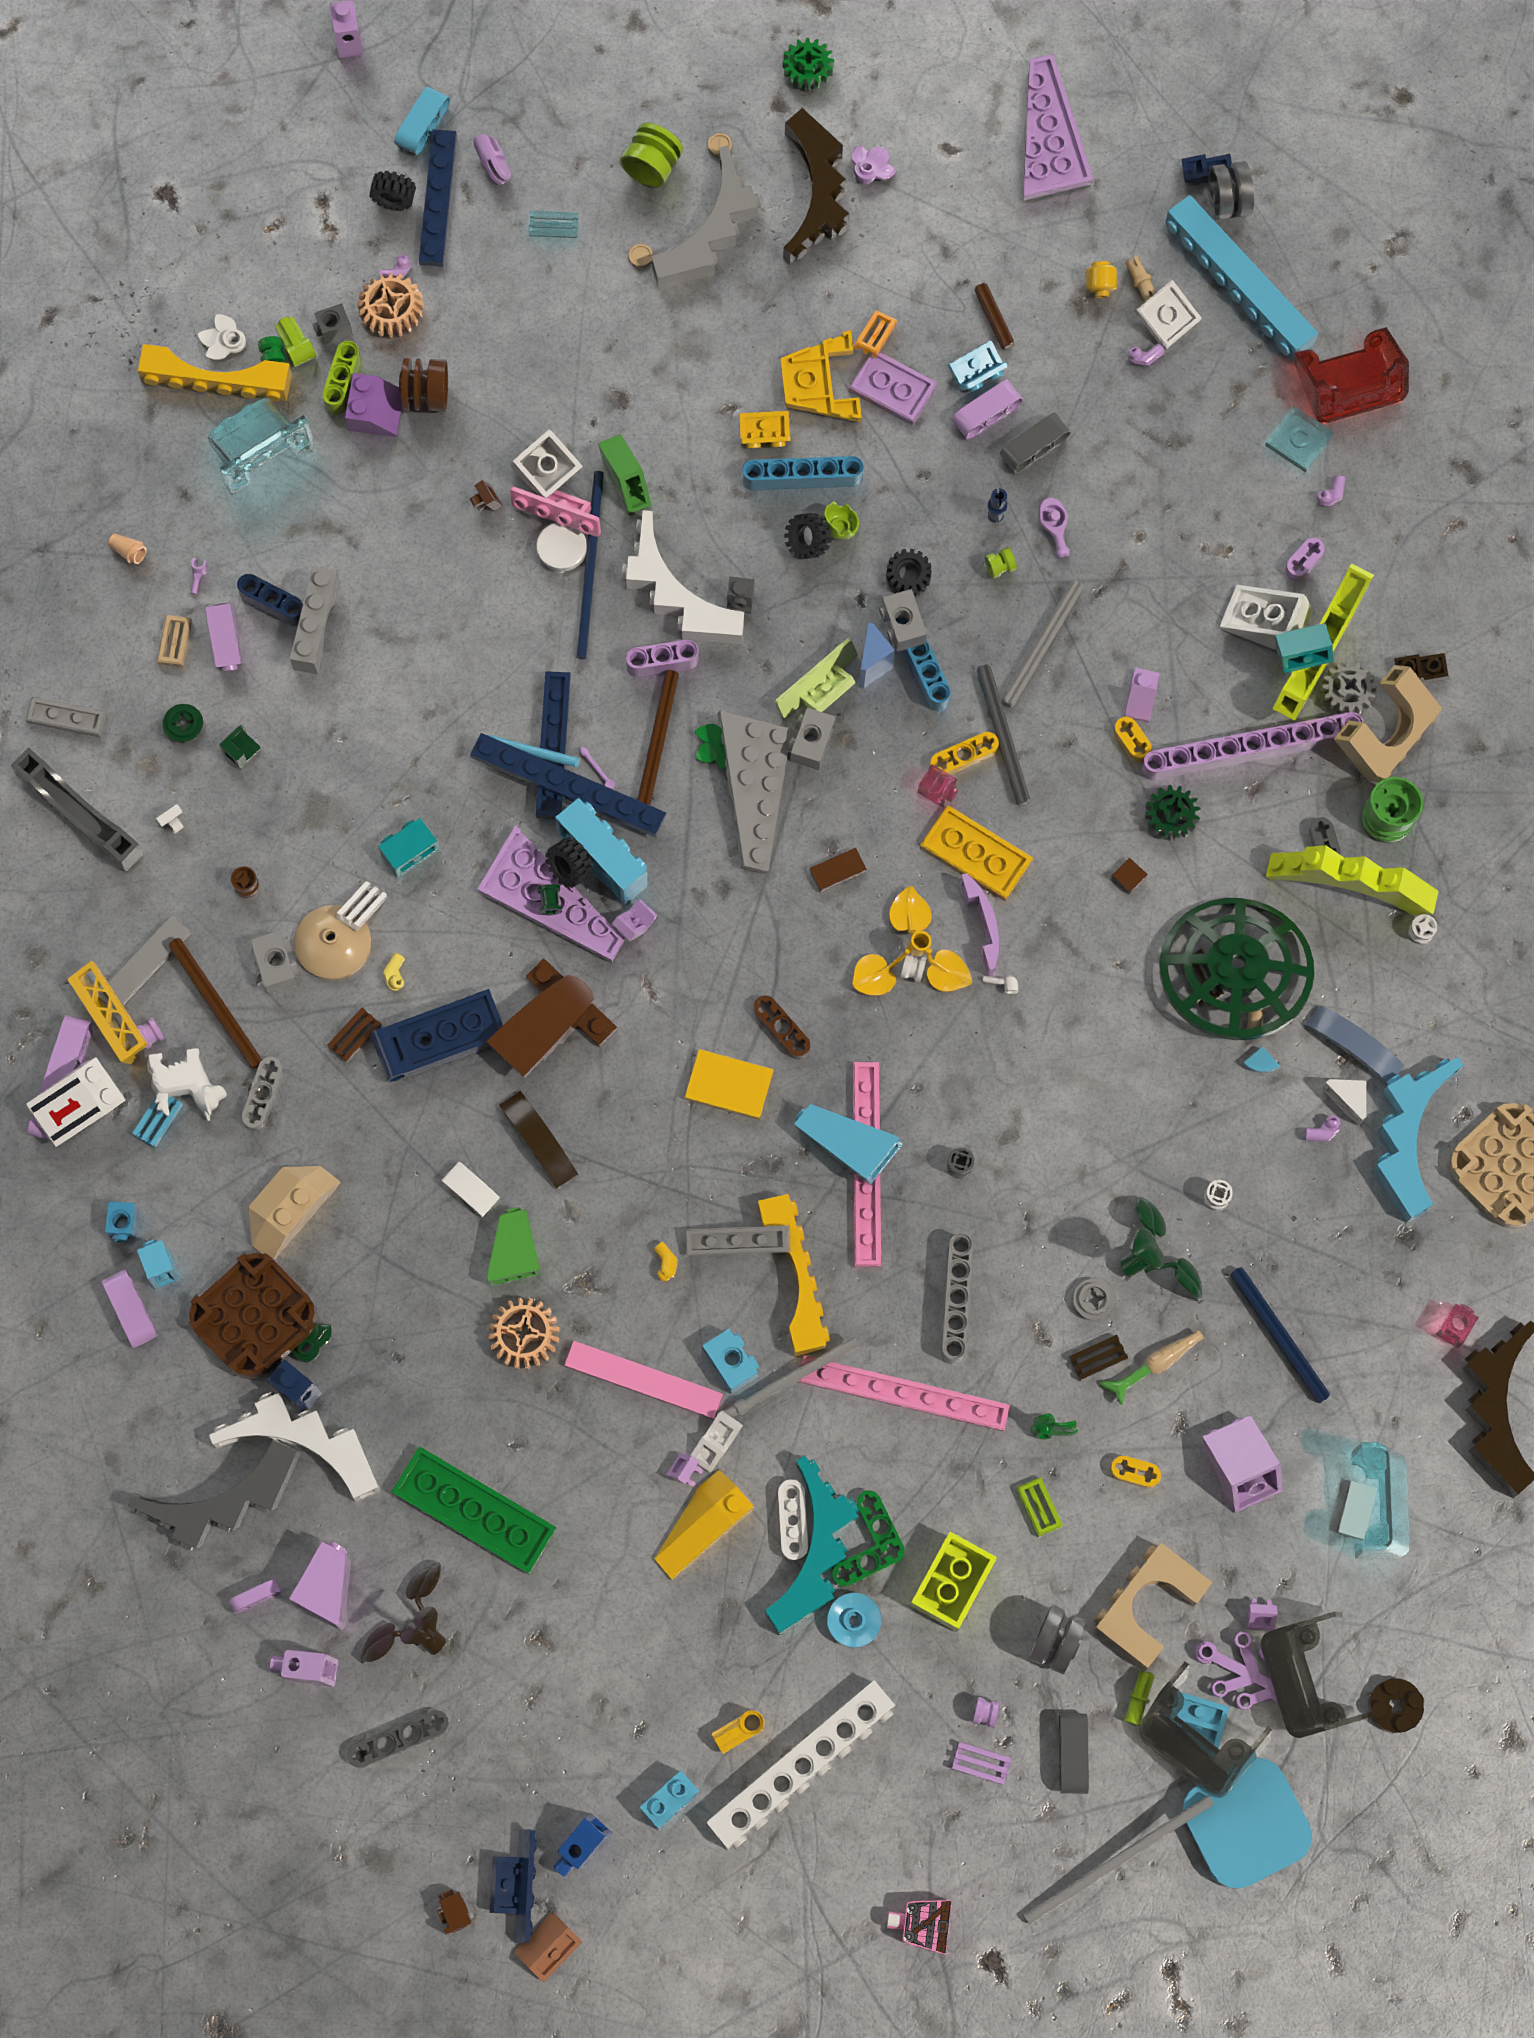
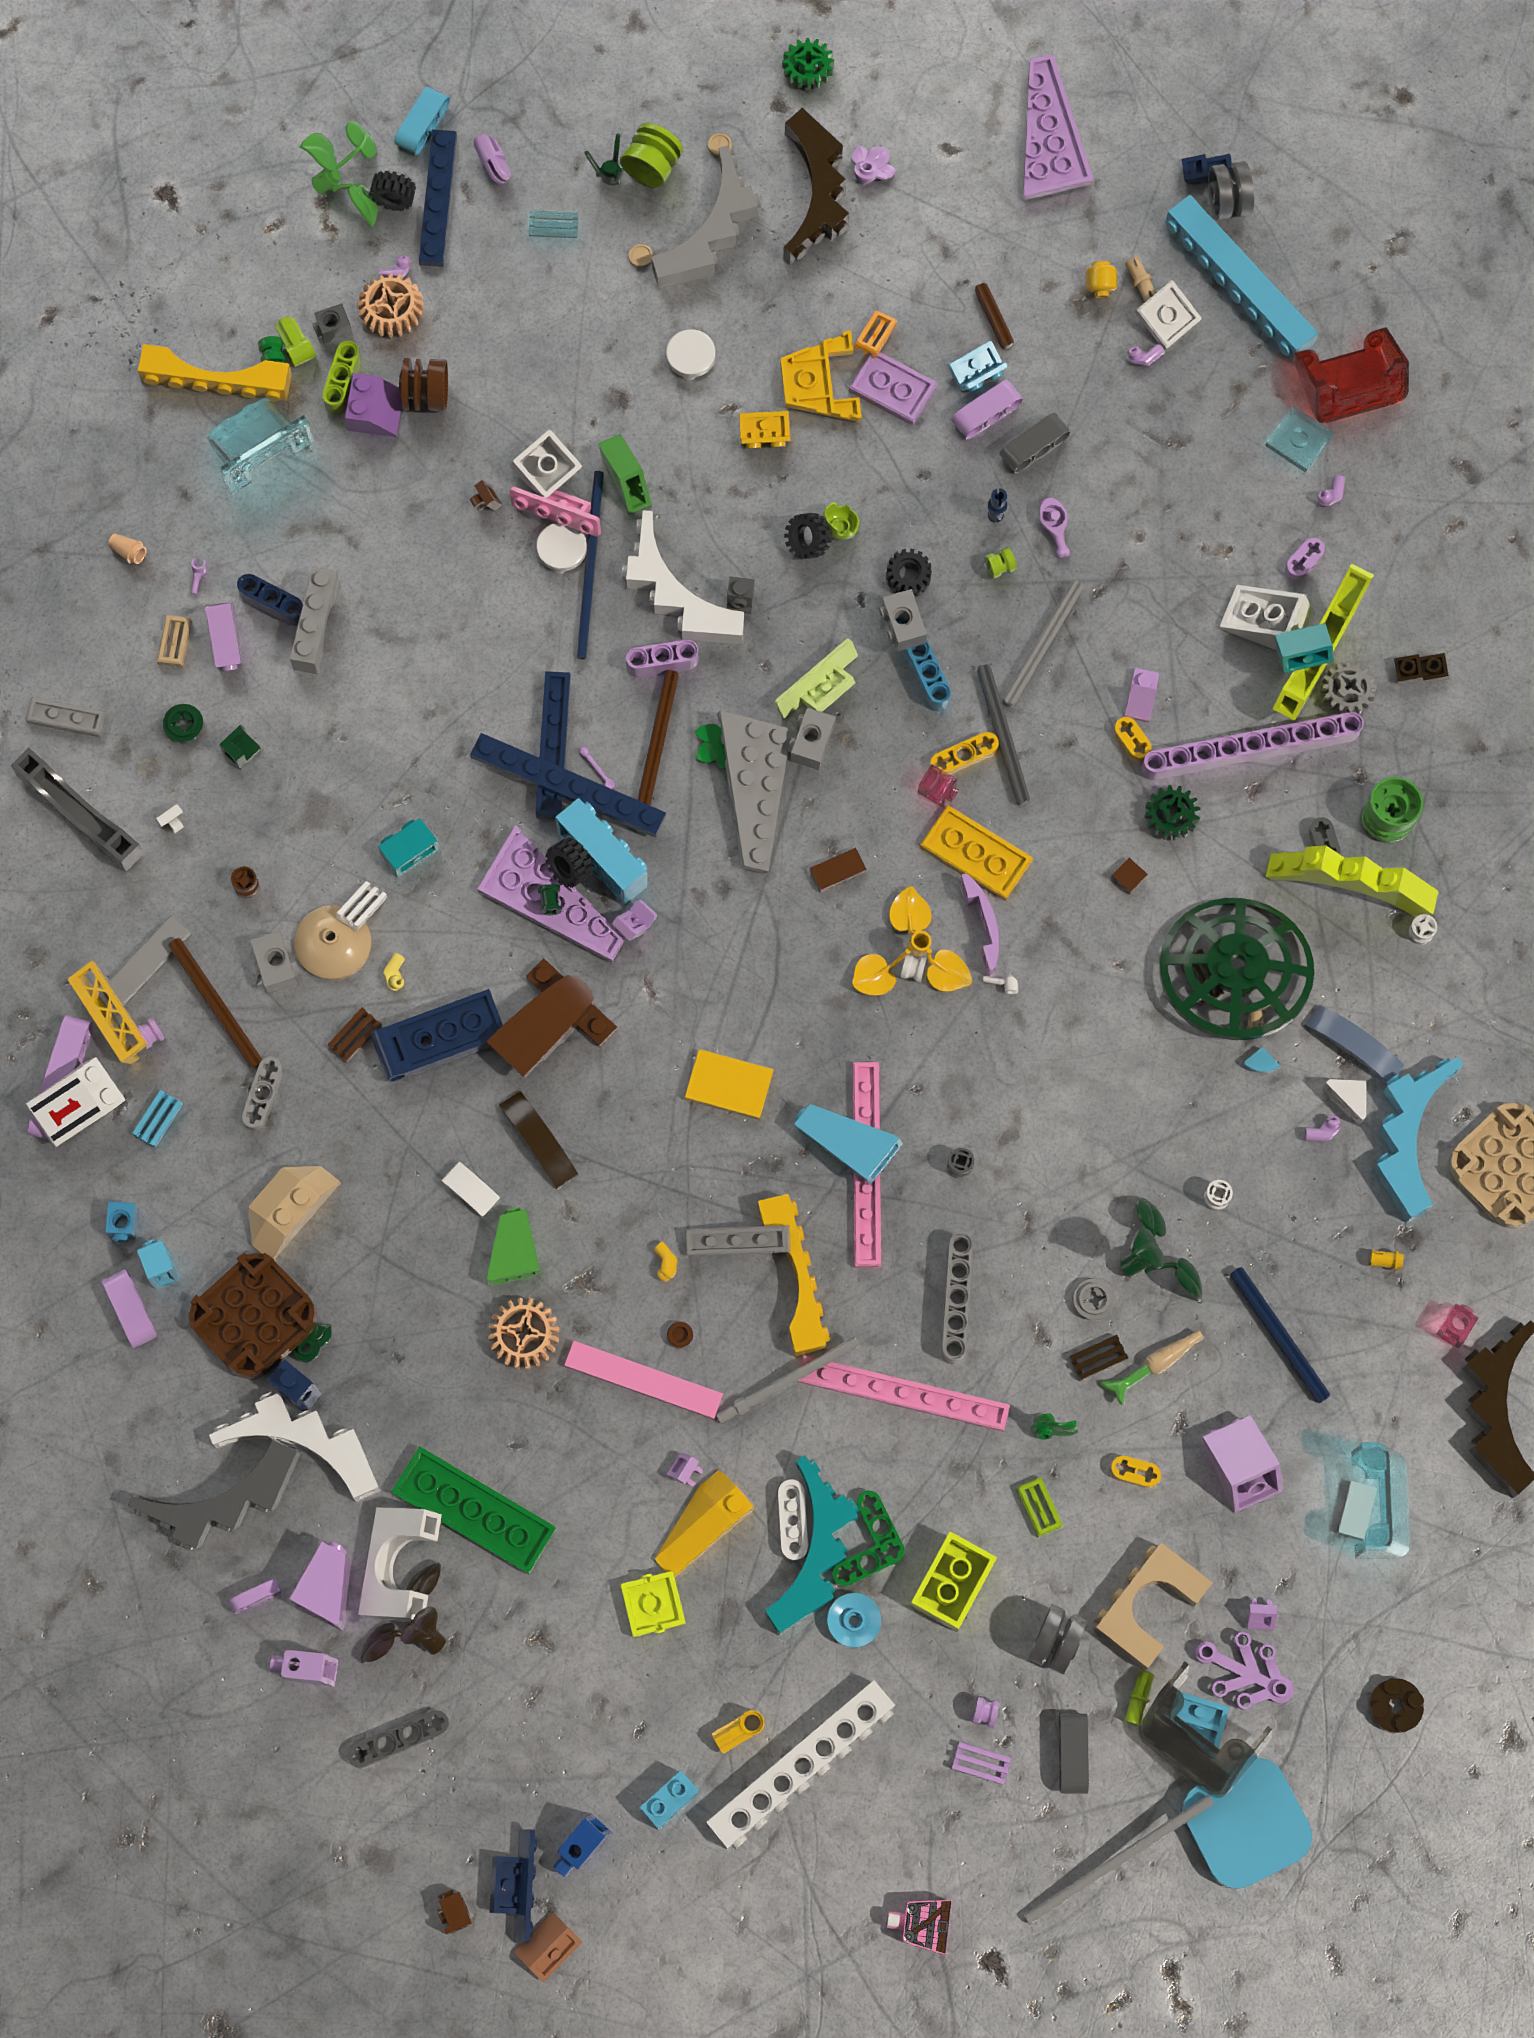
white animal [147,1048,227,1121] -> none
white plate [198,314,246,360] -> none
lavender torso [330,0,363,59] -> none
medium azure bar [488,734,580,768] -> none
white slope [690,1410,743,1473] -> none
medium azure brick [702,1329,759,1394] -> none
dark azure beam [742,456,864,490] -> none
reddish brown beam [754,995,810,1059] -> none
medium blue slope [859,622,895,688] -> none
clear smoke windscreen [1261,1611,1375,1738] -> none
tan arch [1334,665,1442,782] -> none
none -> bright green plant [300,121,378,227]
none -> white arch [358,1507,442,1621]
none -> dark green plant [584,133,624,185]
none -> neon yellow plate [621,1571,686,1638]
none -> white tile [666,329,715,380]
none -> reddish brown tile [667,1322,693,1349]
none -> yellow pin [1370,1250,1404,1271]

